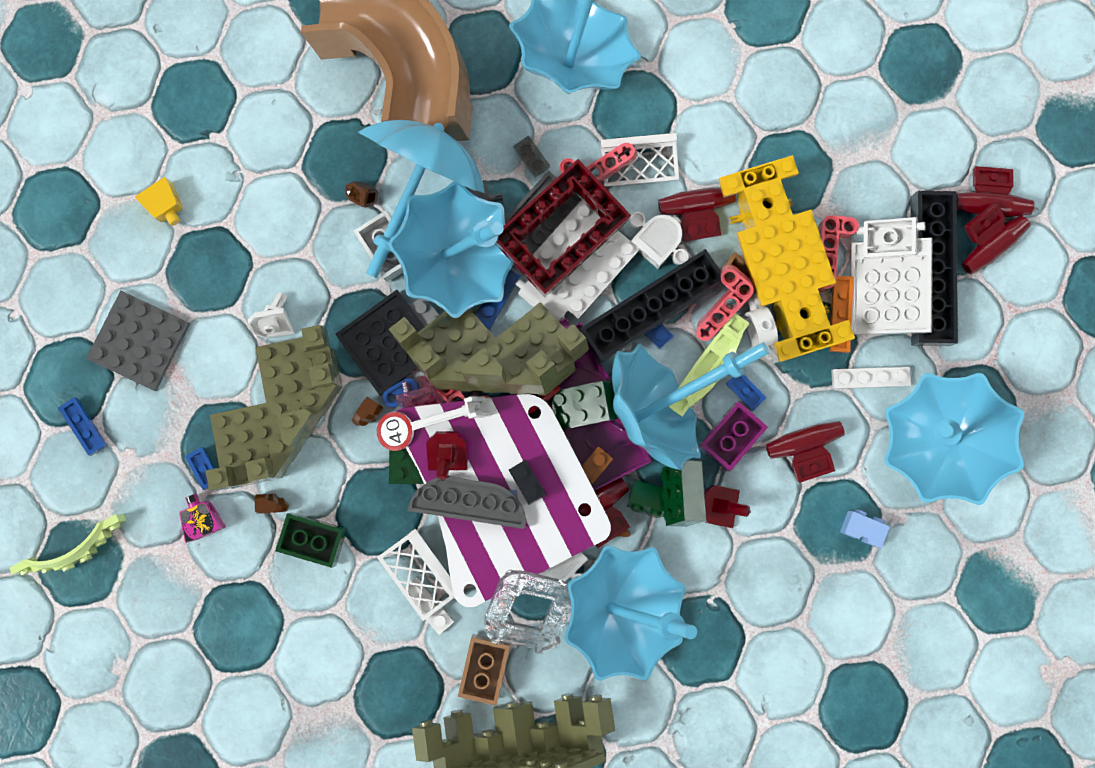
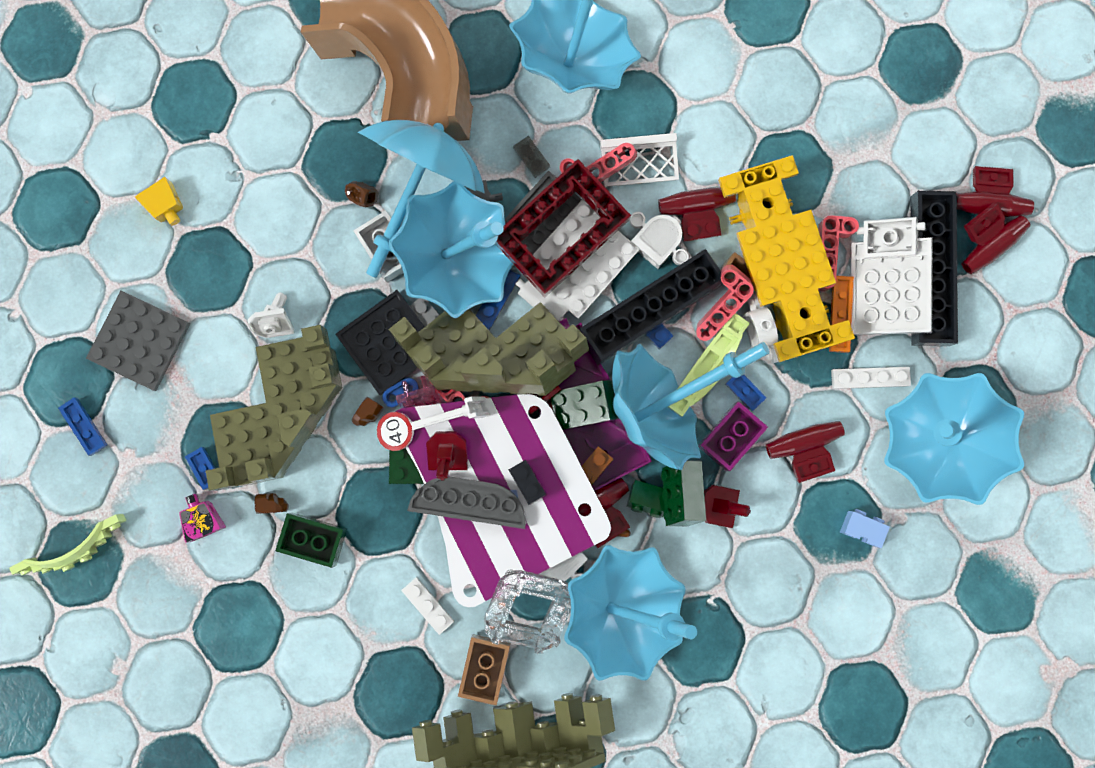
white fence [377,529,455,621] -> none

